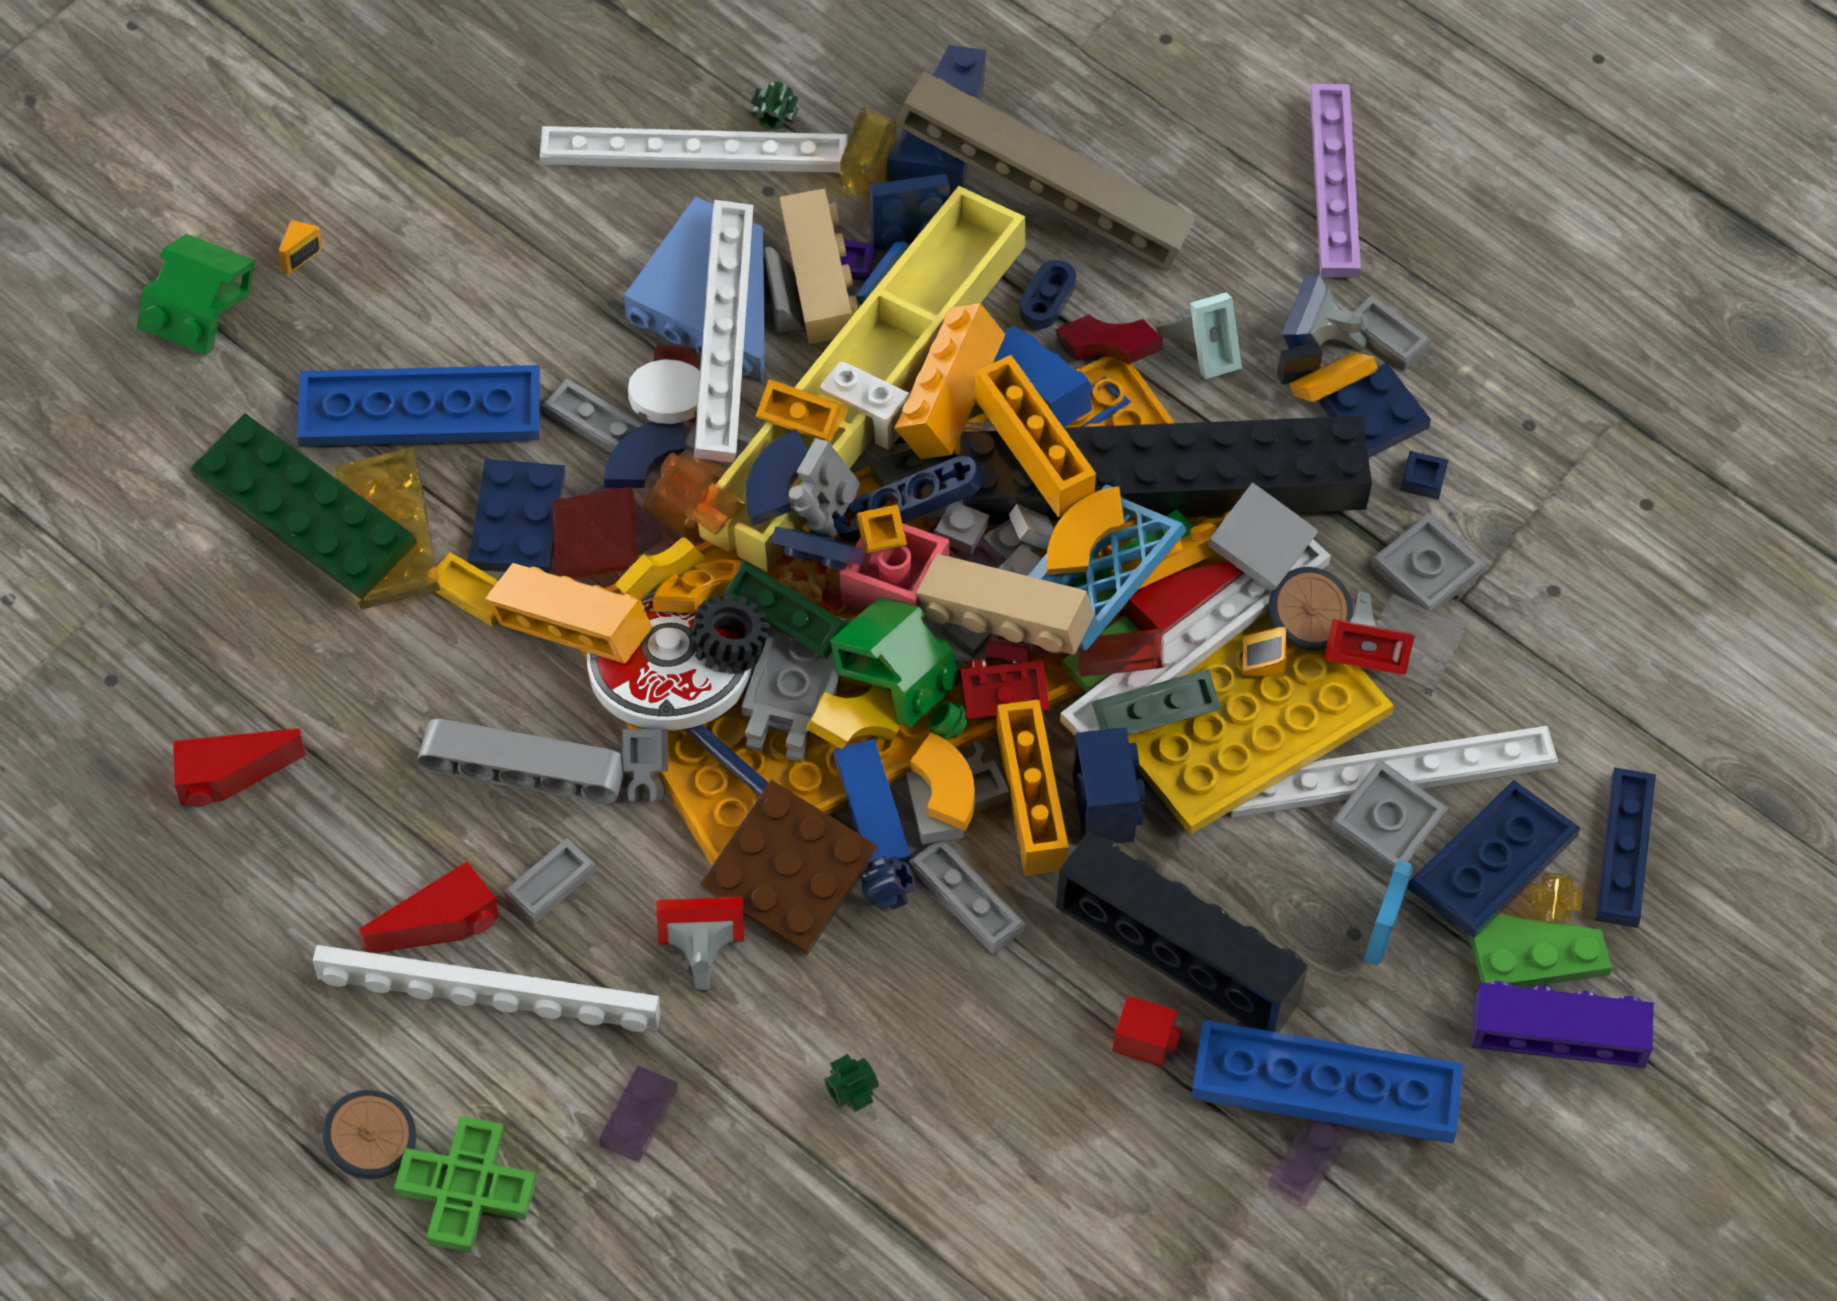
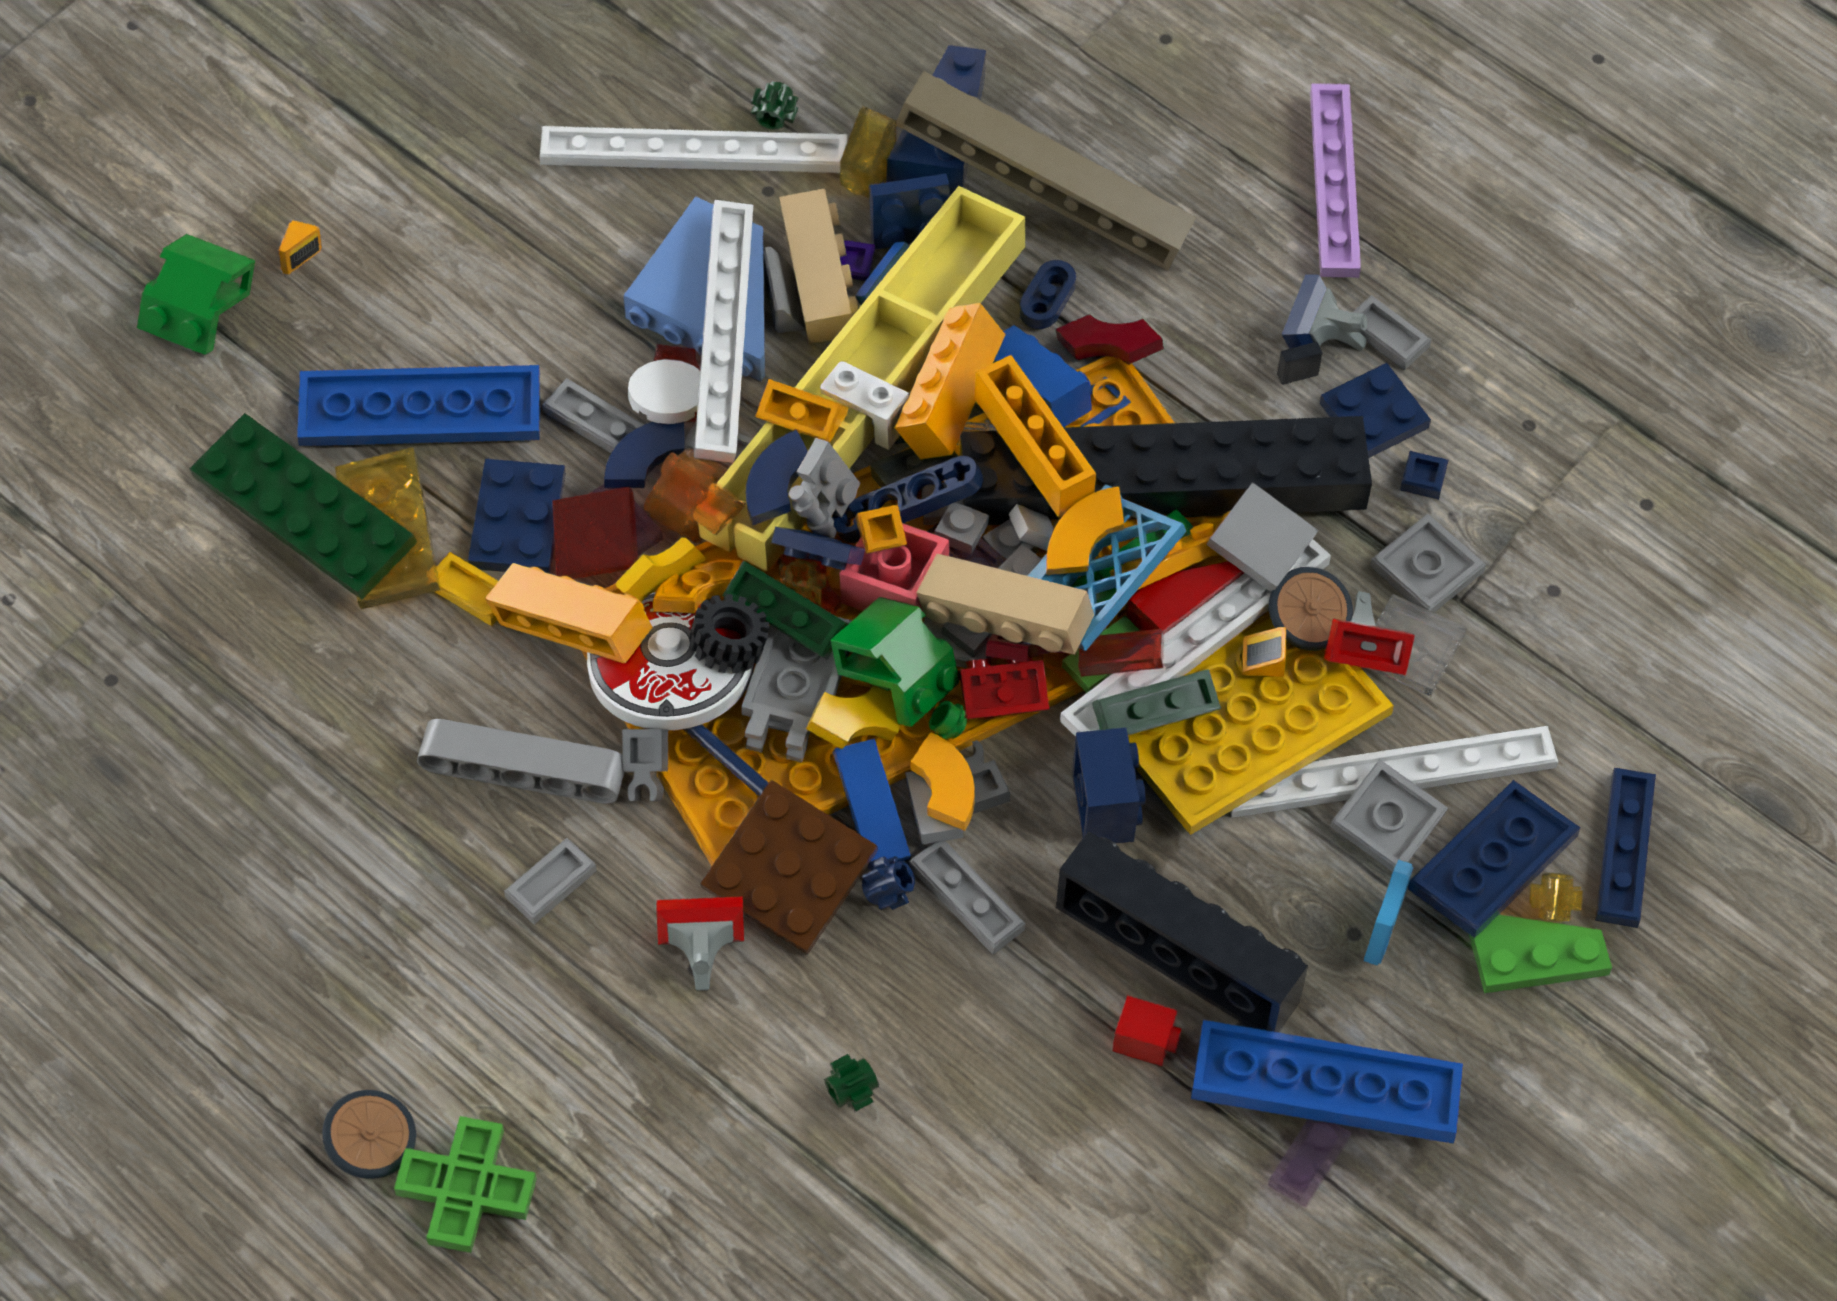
red slope [173,728,305,807] -> none
white plate [313,945,660,1032] -> none
red slope [358,861,499,953] -> none
clear purple plate [599,1066,678,1163] -> none
light orange brick [996,700,1069,876] -> none
light aqua piece [1156,292,1242,379] -> none
light orange tile [1289,352,1378,402] -> none
dark purple brick [1471,981,1654,1068] -> none

